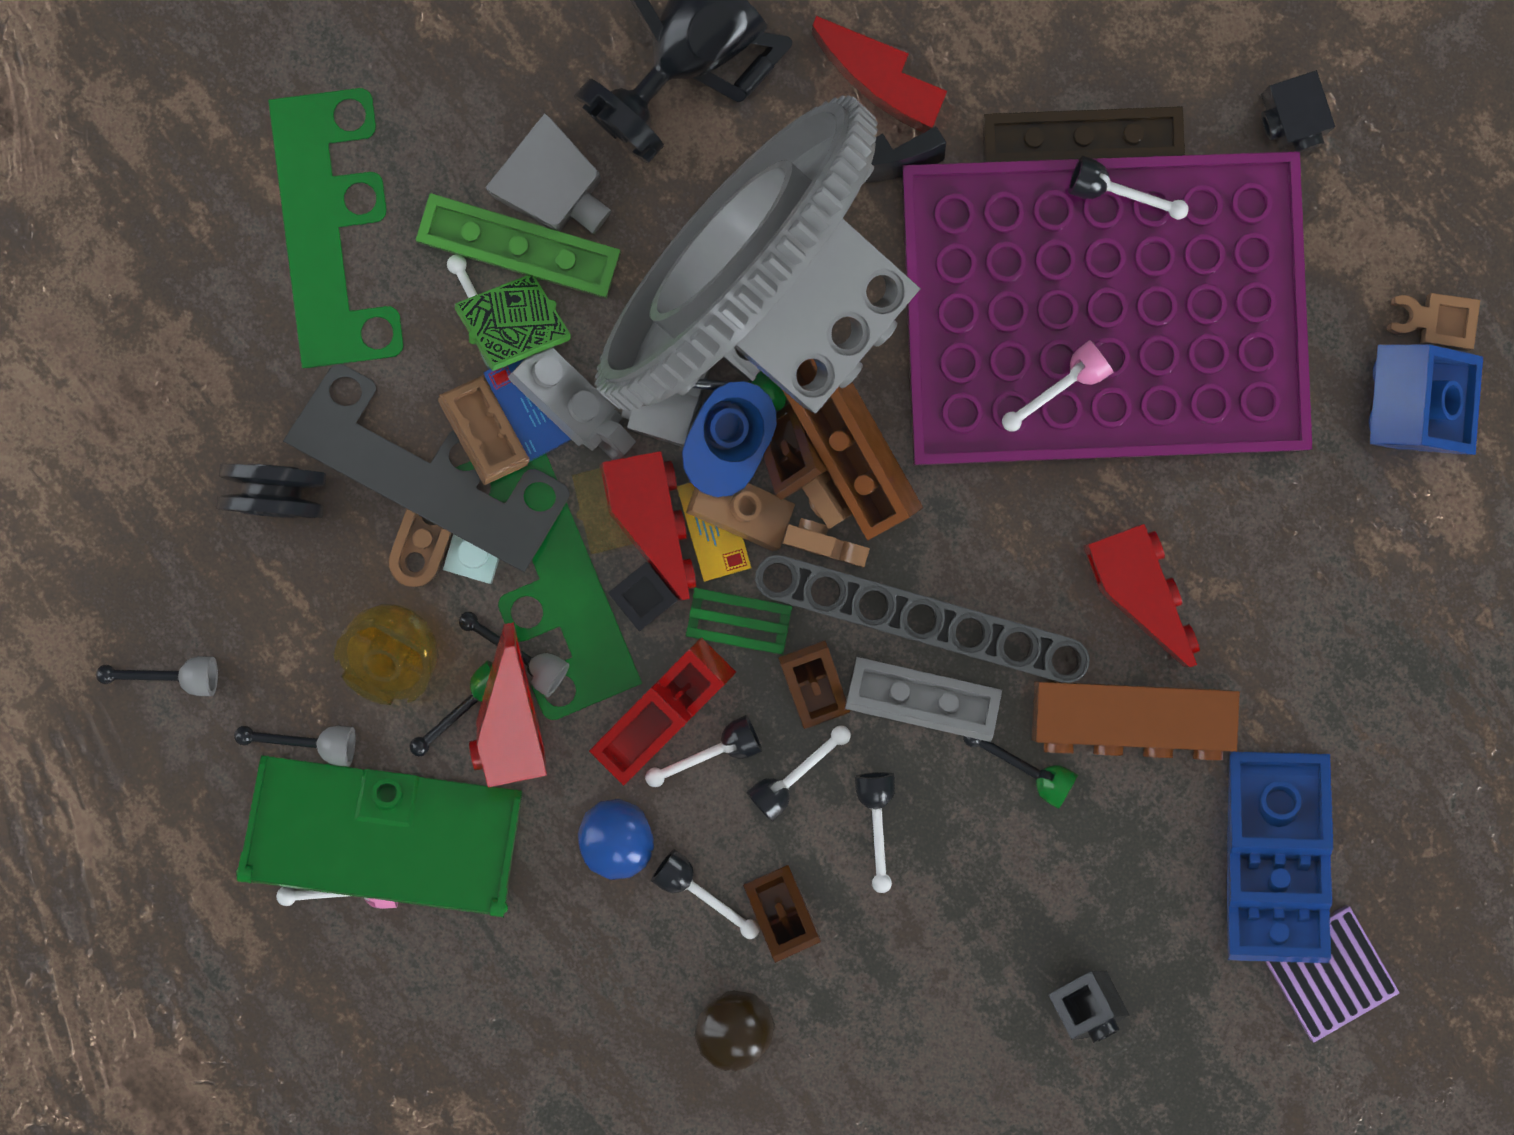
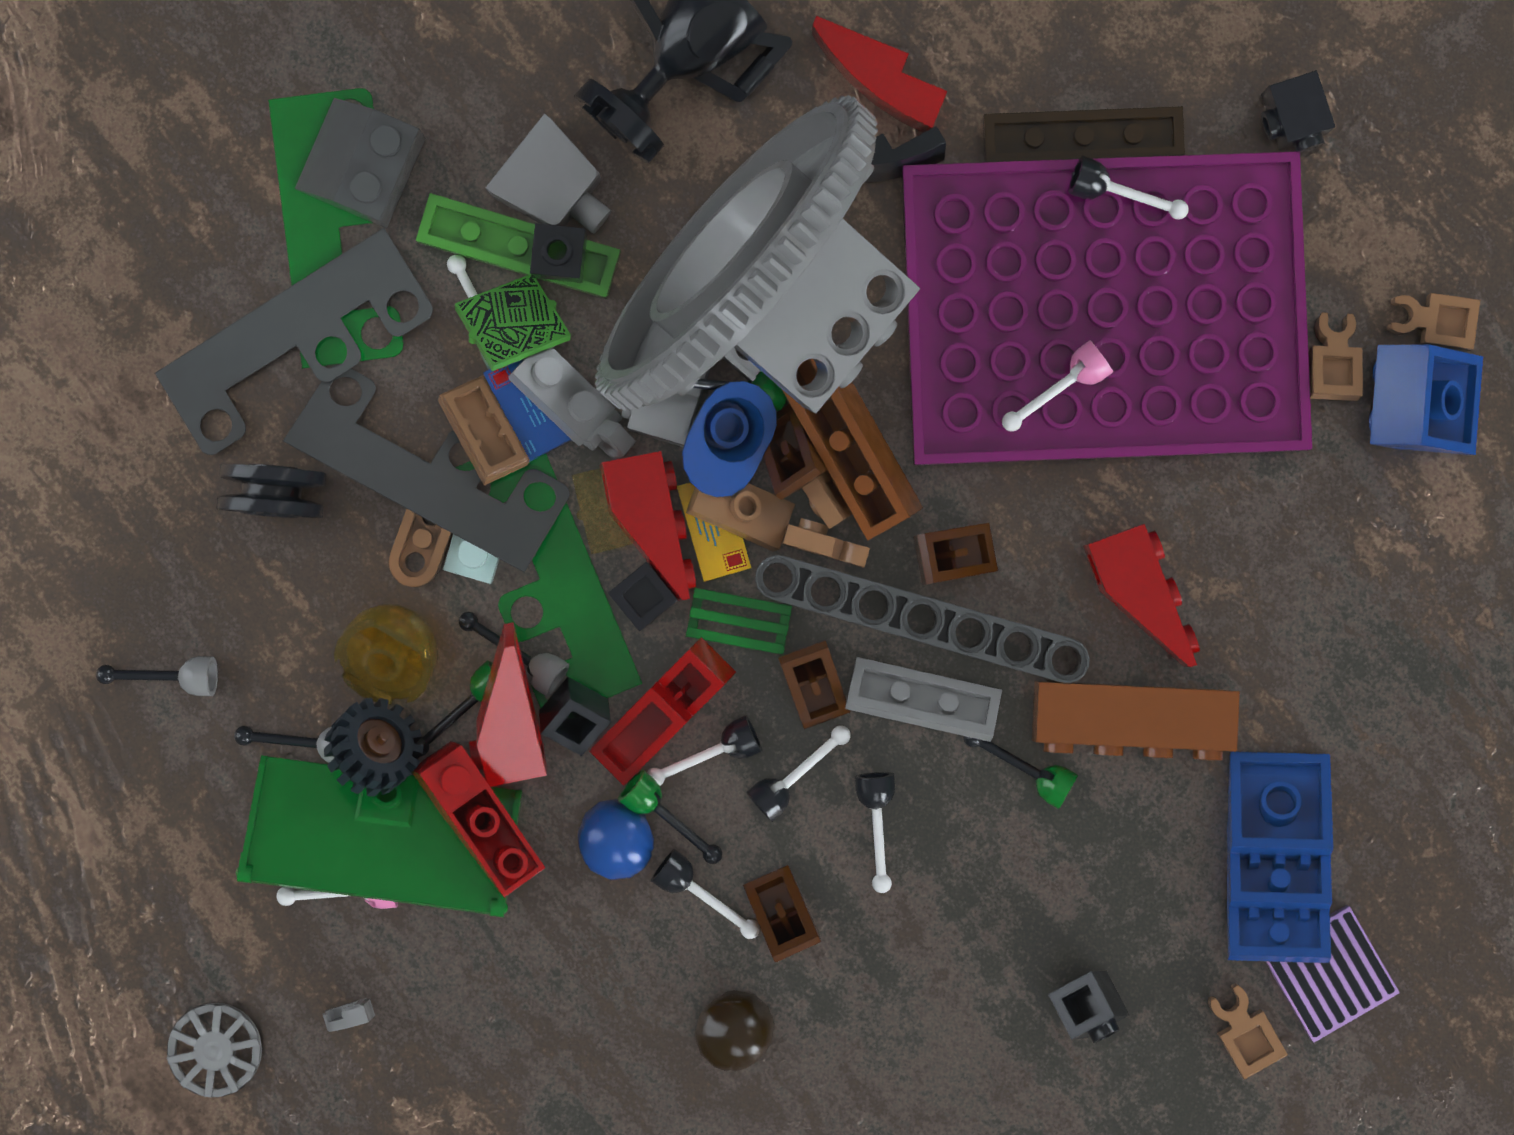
none -> dark grey piece [155,228,433,455]
none -> light grey wheel [166,1003,262,1098]
none -> dark grey slope [295,98,426,229]
none -> light grey tile [322,998,375,1032]
none -> black wheel [324,698,423,796]
none -> red slope [412,741,545,897]
none -> black plate [530,223,587,283]
none -> black plate [539,677,611,756]
none -> hinge [618,770,722,864]
none -> reddish brown slope [913,523,998,585]
none -> medium nougat plate [1208,983,1288,1080]
none -> medium nougat plate [1308,312,1363,401]

